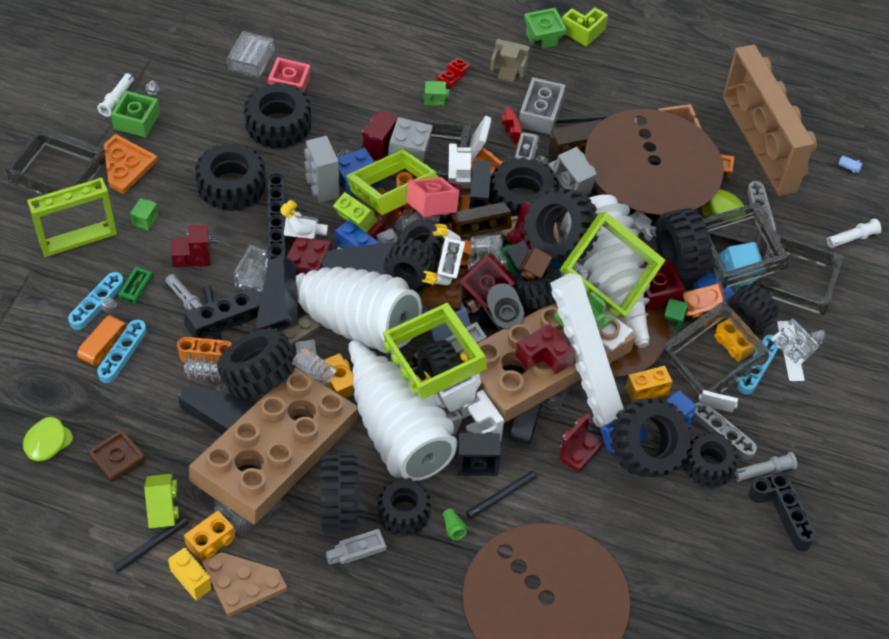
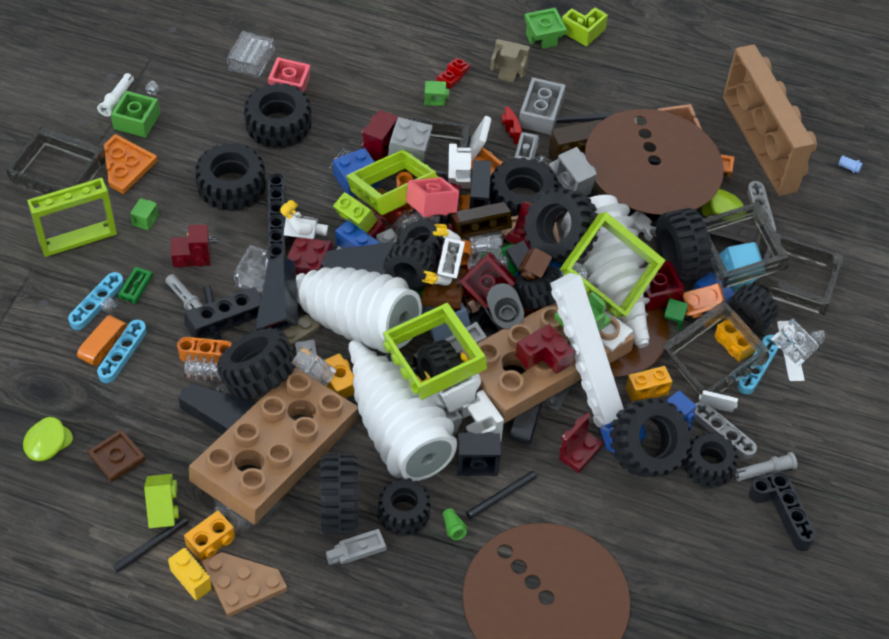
light grey brick [304,136,339,203] -> none
white pin [827,219,881,248] -> none

